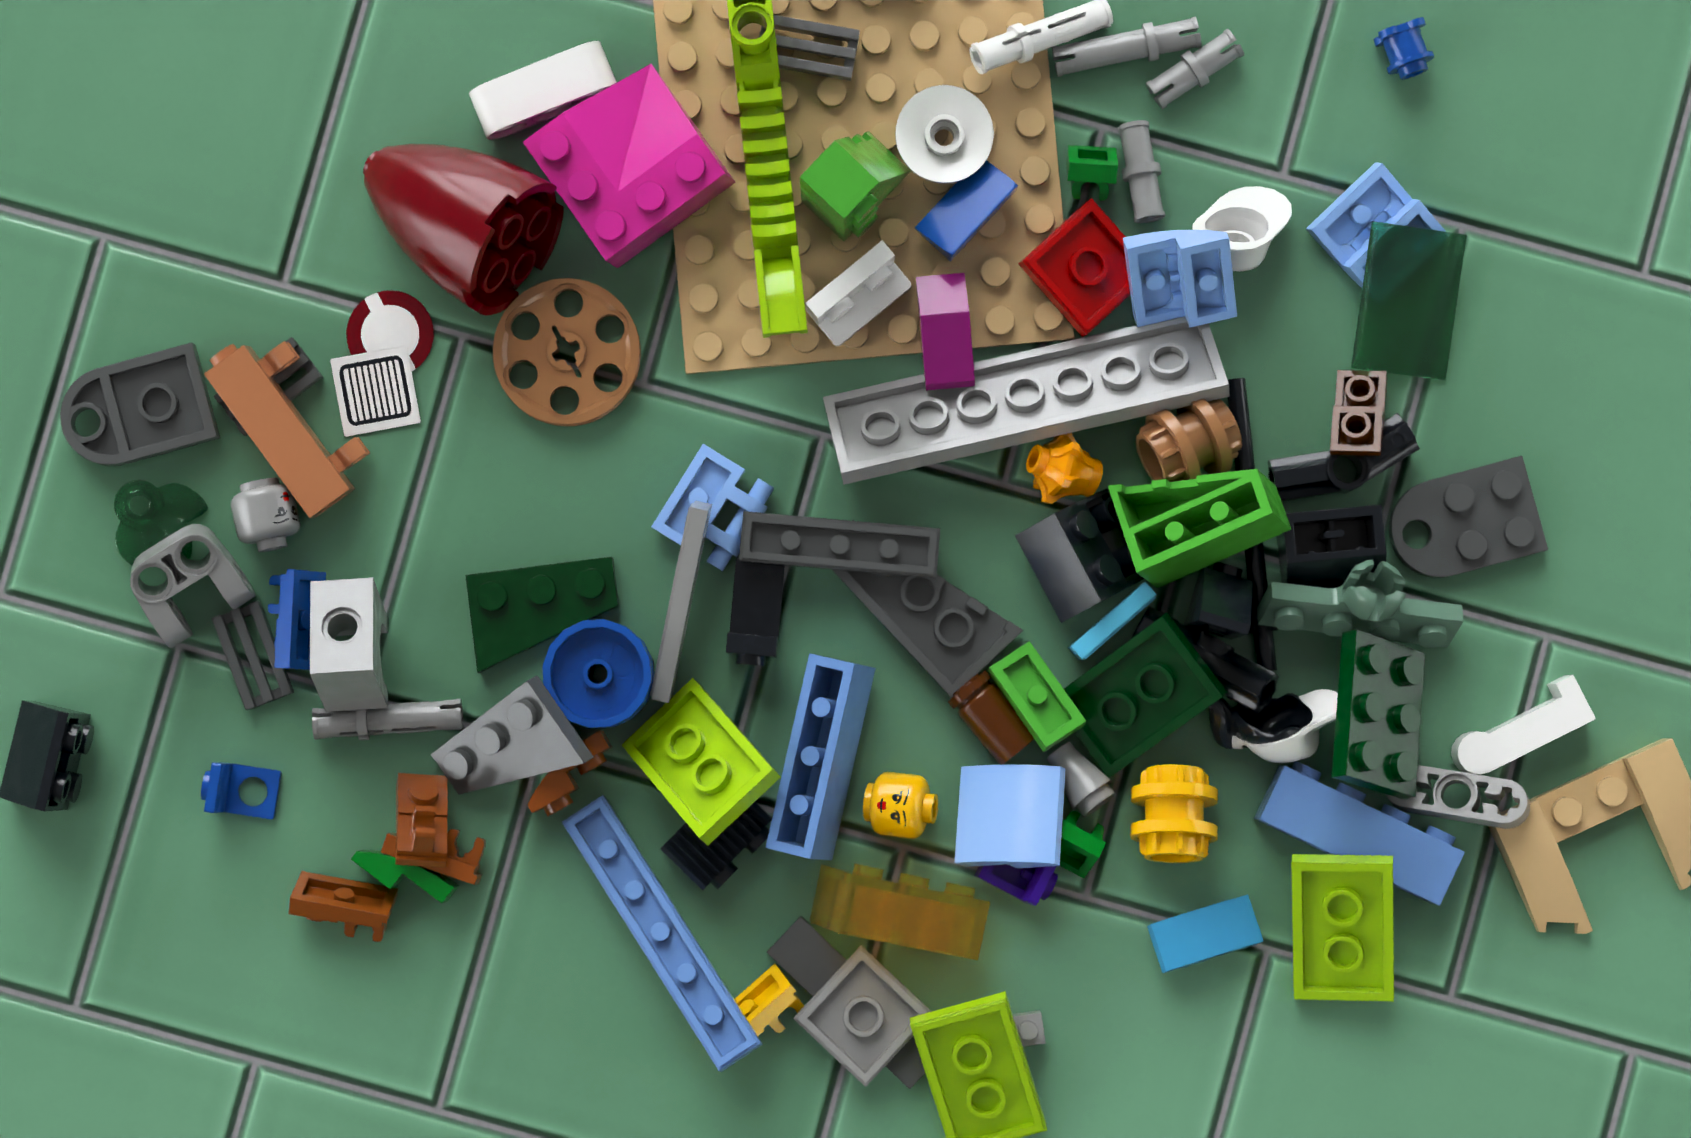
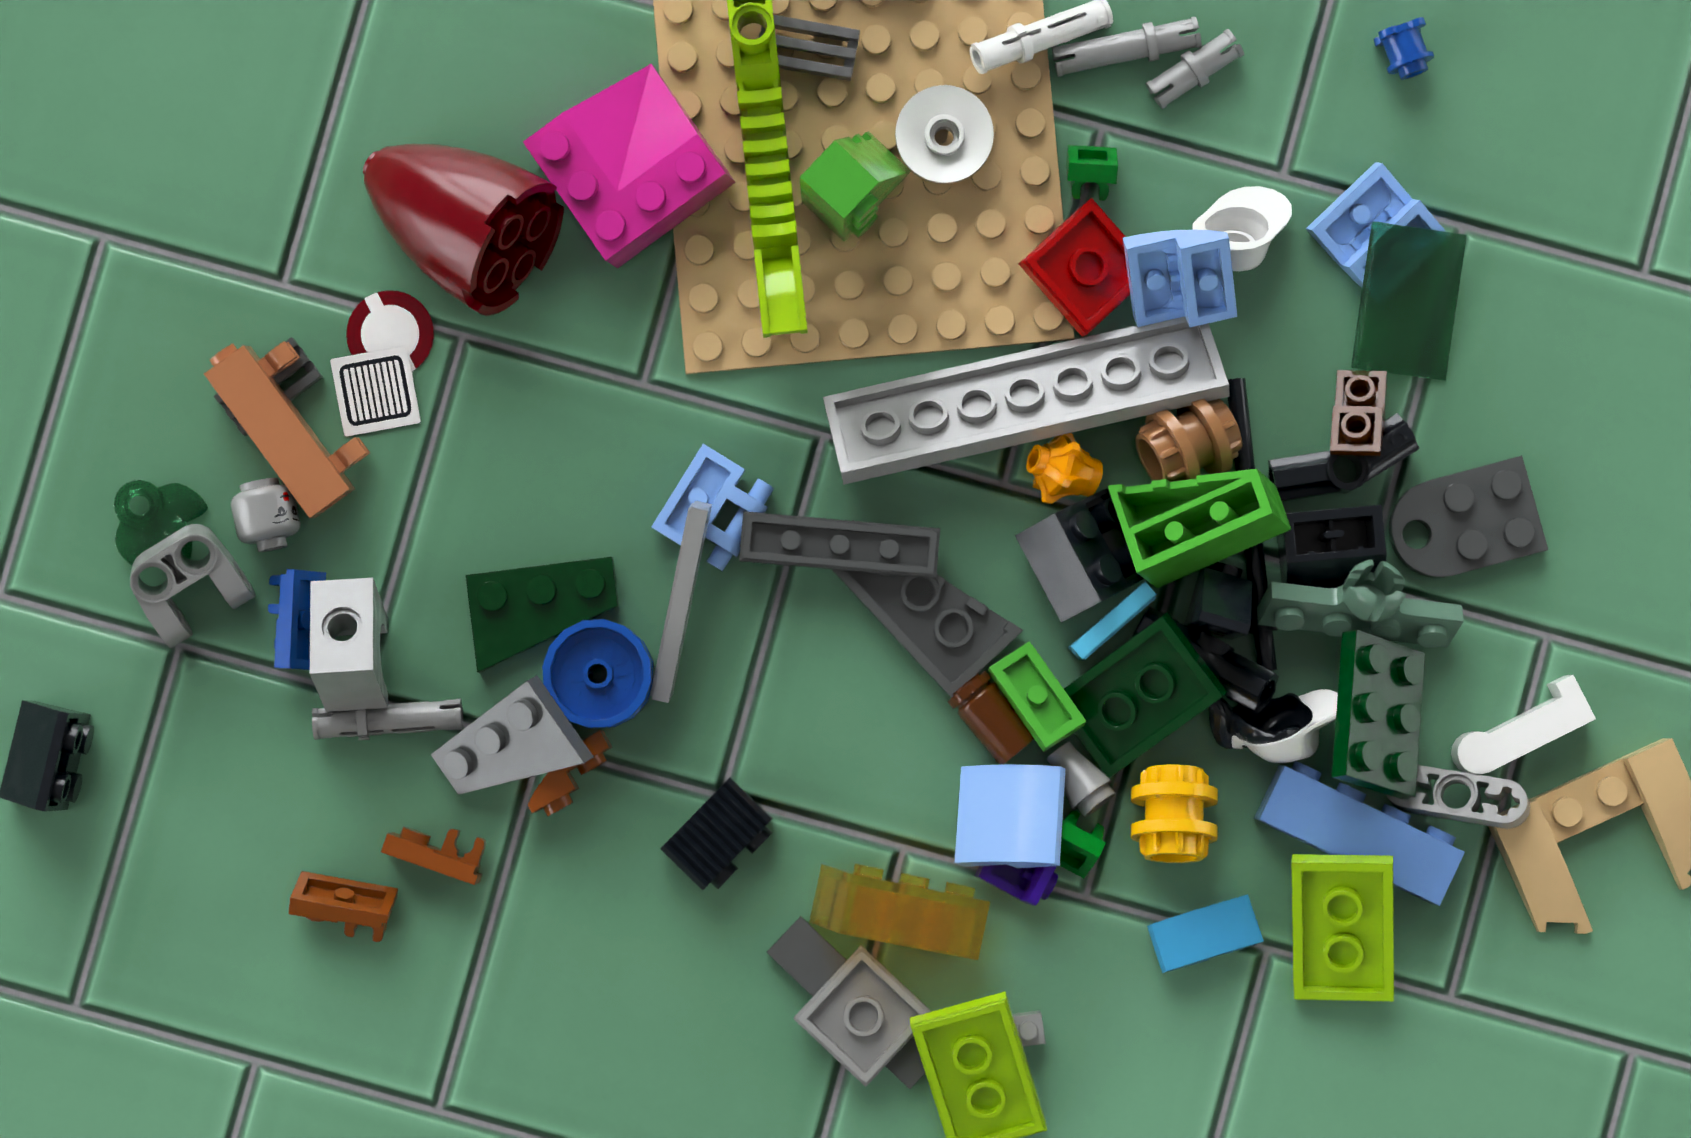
dark grey plate [60,342,220,466] -> none
blue bracket [201,762,282,819] -> none
dark grey tile [212,601,294,710] -> none
green slope [351,850,459,903] -> none
dark orange plate [395,773,448,867] -> none
white beam [469,41,617,140] -> none
medium nougat wedge [493,278,641,426] -> none
medium blue tile [562,795,763,1072] -> none
lime plate [621,678,781,845] -> none
black bracket [726,557,785,666] -> none
yellow plate [734,963,804,1036] -> none
medium blue brick [765,653,876,860] -> none
white bracket [805,240,911,346] -> none
yellow head [863,772,938,839] -> none
slope [915,160,1018,262] -> none
magenta slope [916,273,975,391] -> none
light grey pin [1118,120,1165,223] -> none

